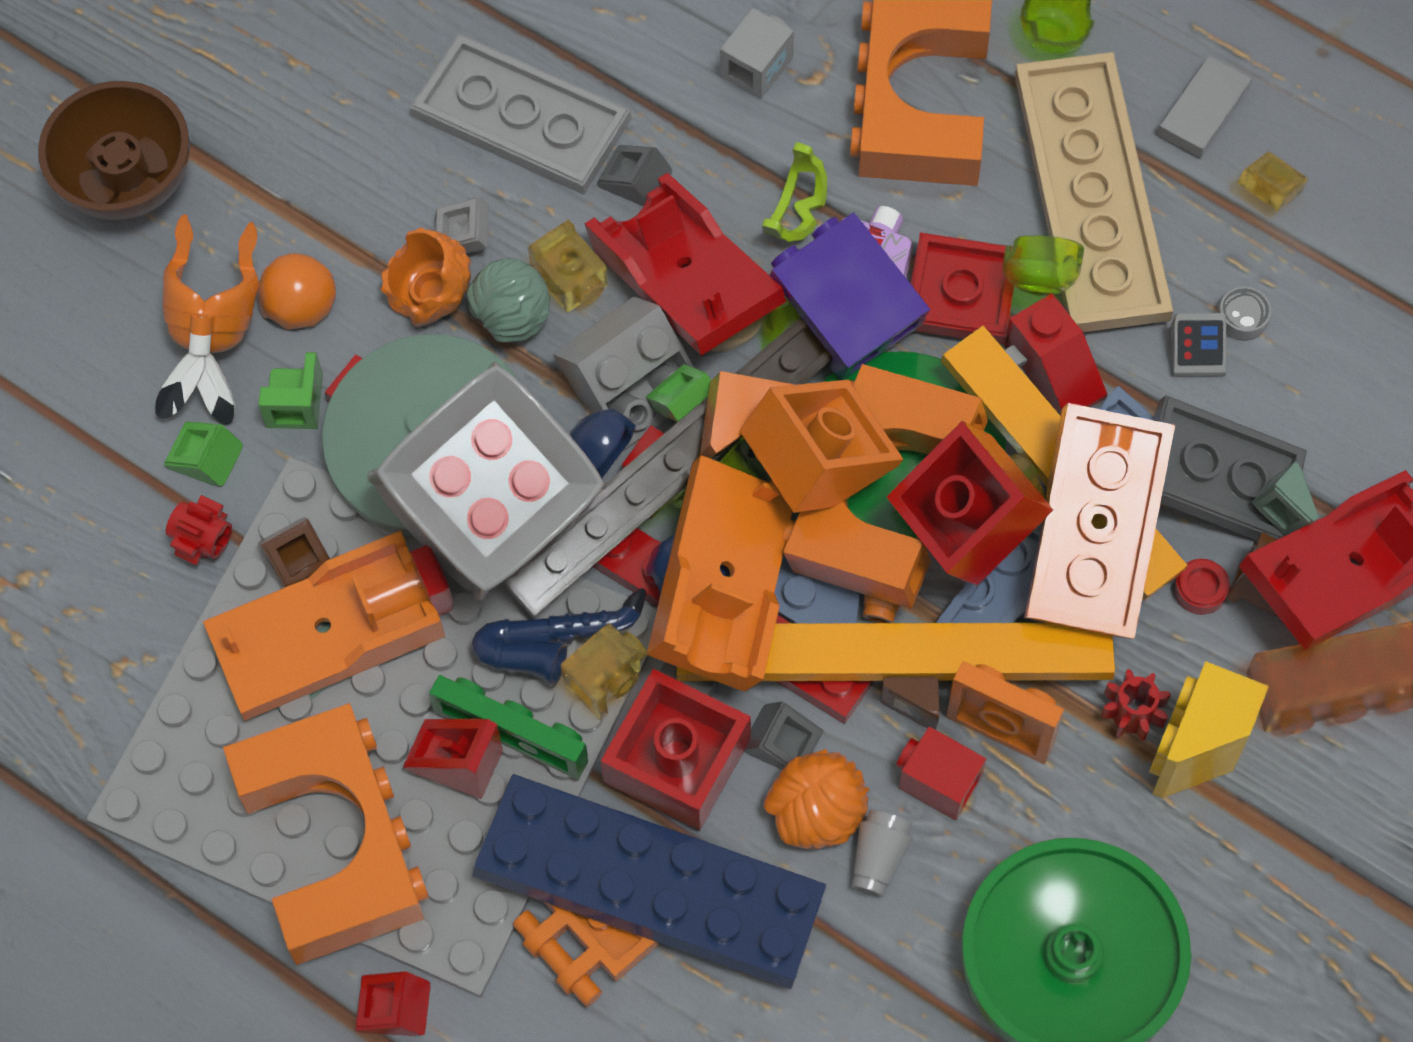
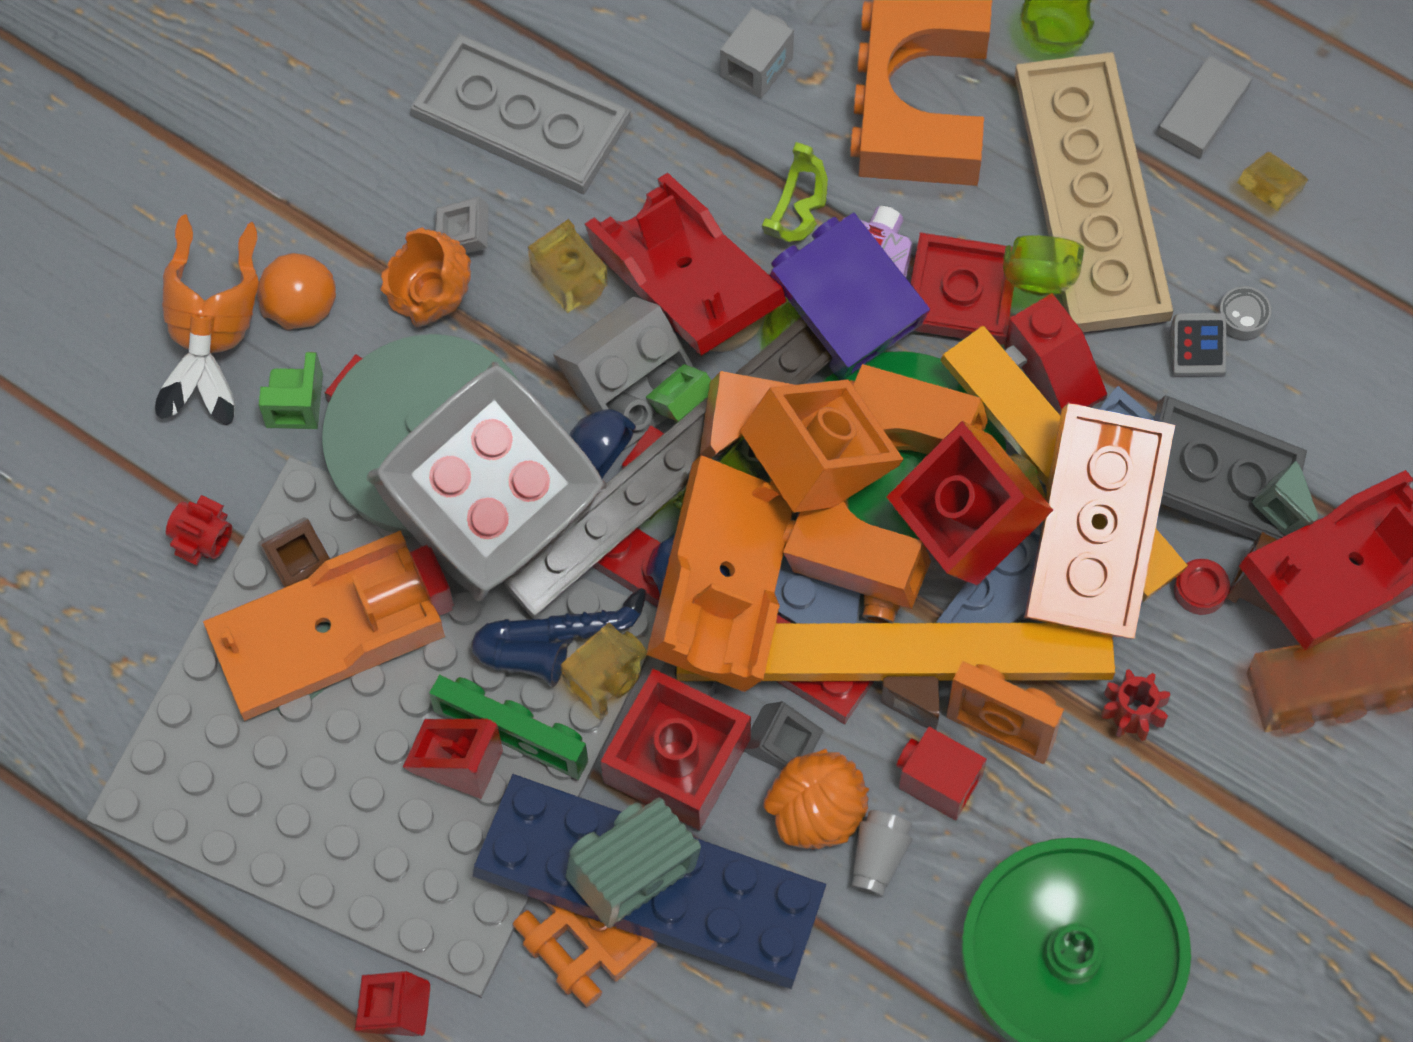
reddish brown piece [38,81,190,221] -> none
bright green slope [164,421,243,486] -> none
orange arch [223,703,429,965] -> none
sand green hair [467,258,550,342] -> none
dark grey slope [596,145,672,206] -> none
yellow slope [1149,661,1269,798] -> none
none -> sand green brick [565,797,701,928]

